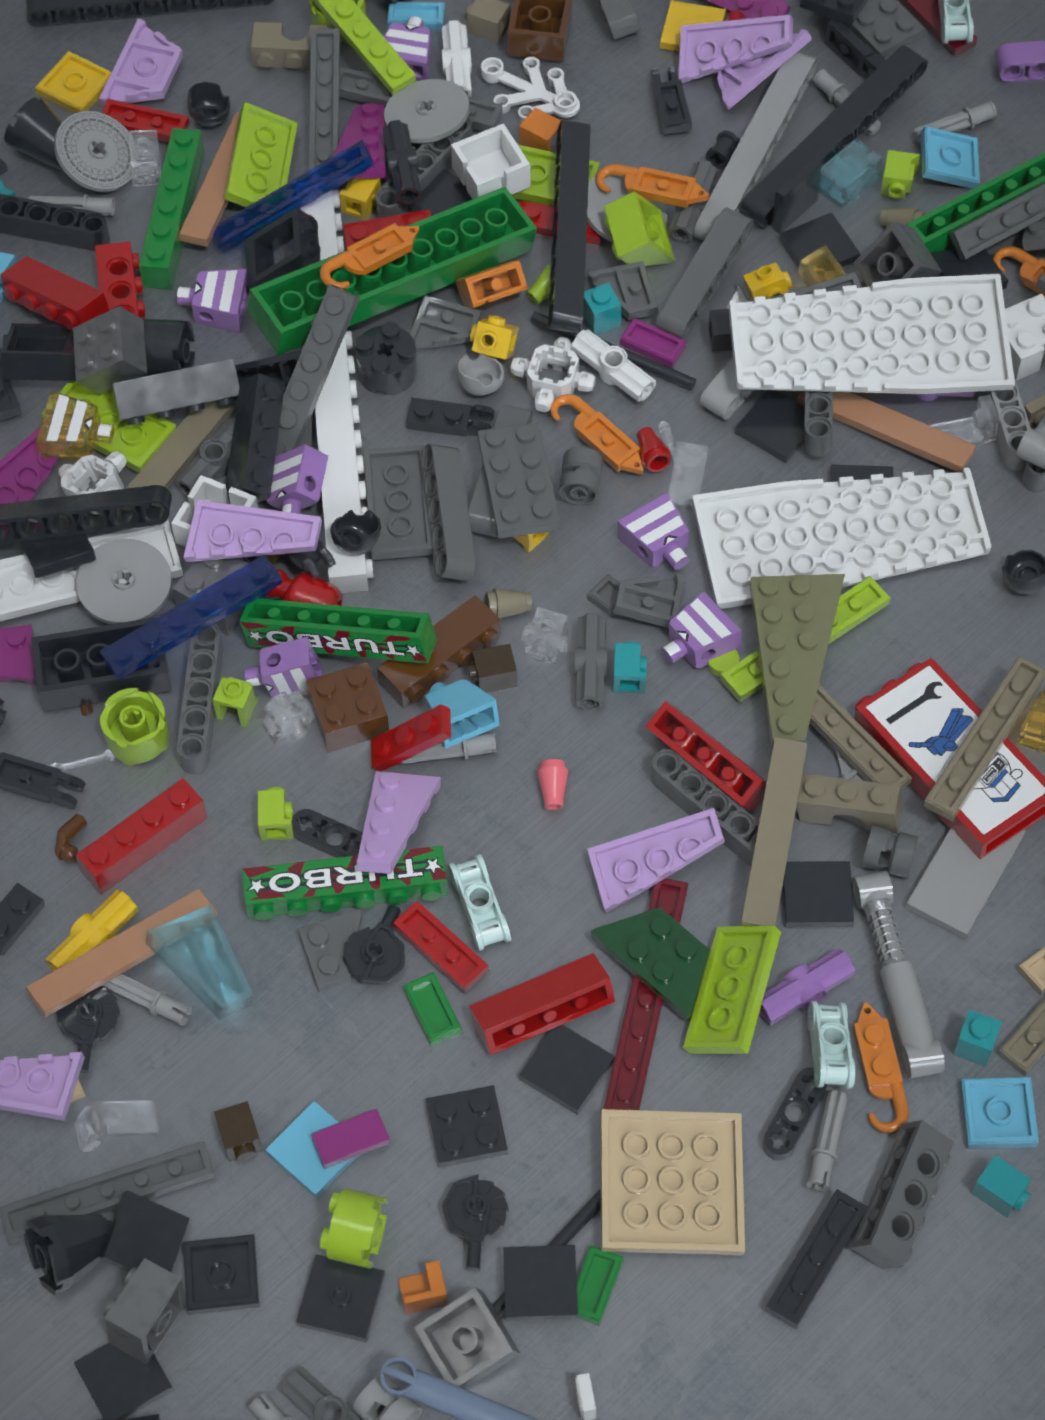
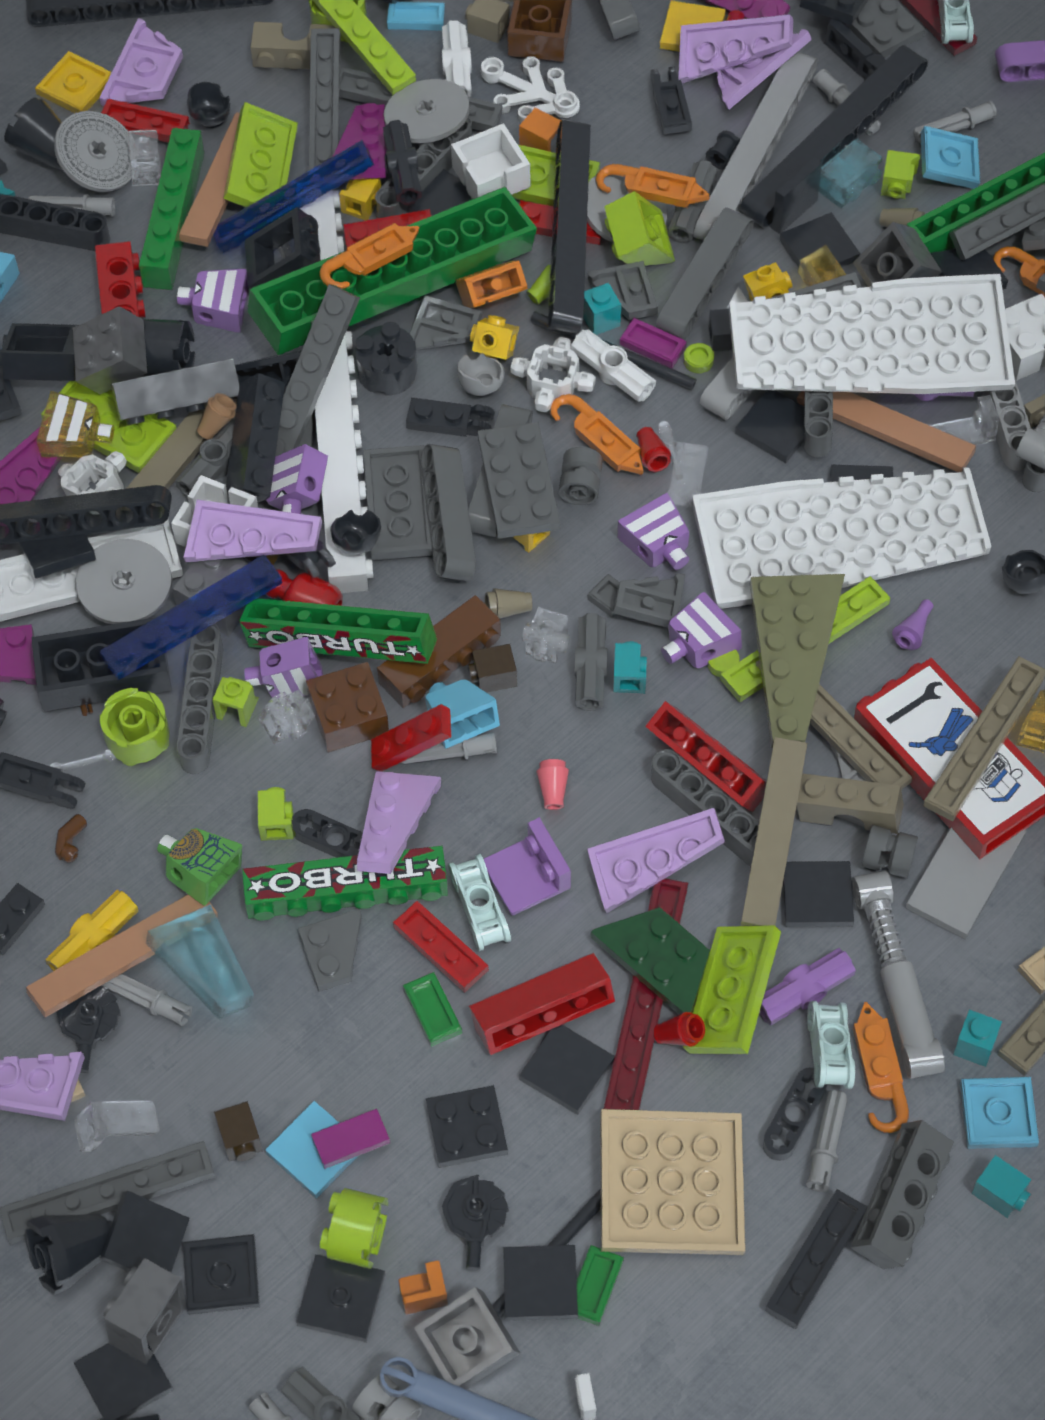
red brick [0,256,110,330] -> none
red brick [76,778,207,895] -> none
black piece [343,905,405,984] -> none
medium lavender torso [384,16,431,81] -> none
none -> bright green torso [157,828,242,906]
none -> medium nougat cone [197,393,236,440]
none -> medium lavender bracket [483,817,571,915]
none -> red cone [653,1012,705,1046]
none -> lime tile [684,343,714,374]
none -> medium lavender cone [892,599,934,650]

